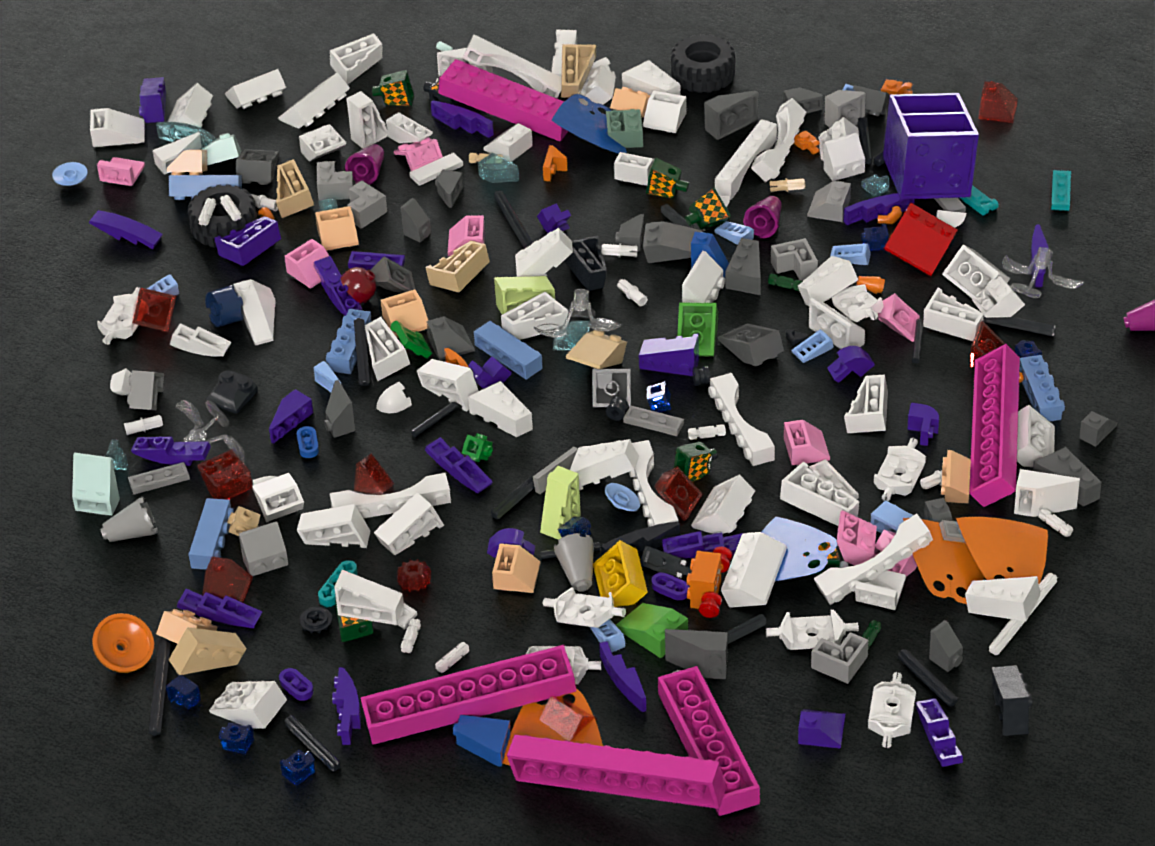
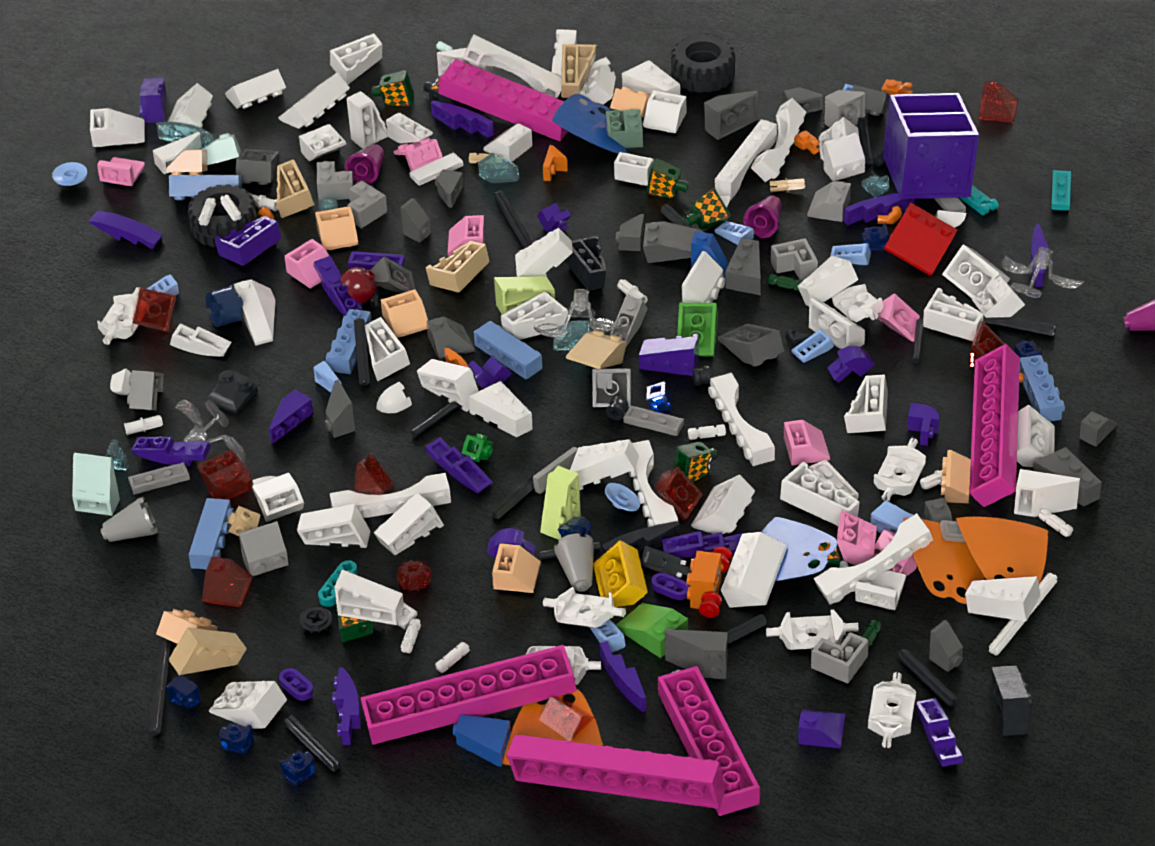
orange dish [92,613,154,673] -> none
dark purple slope [177,589,262,628] -> none
blue plate [297,426,319,458] -> none
green plate [390,321,432,358] -> none
white axle [601,243,637,258] -> none
orange cone [856,276,885,294] -> none
none -> light grey slope [610,296,647,346]

